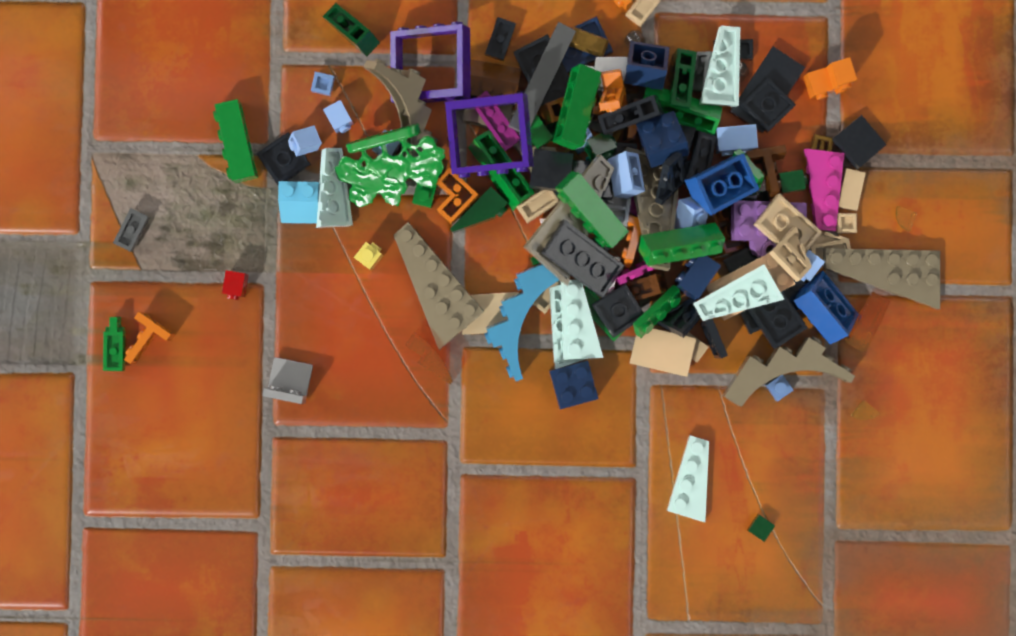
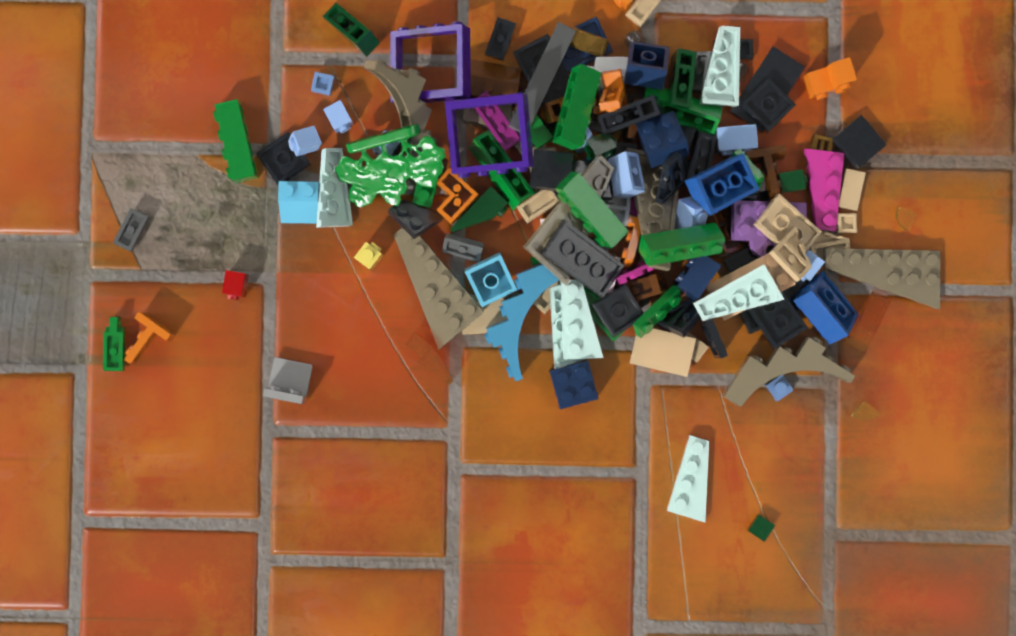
none -> black wing [388,200,443,239]
none -> dark grey plate [442,233,484,262]
none -> medium azure slope [464,252,517,307]

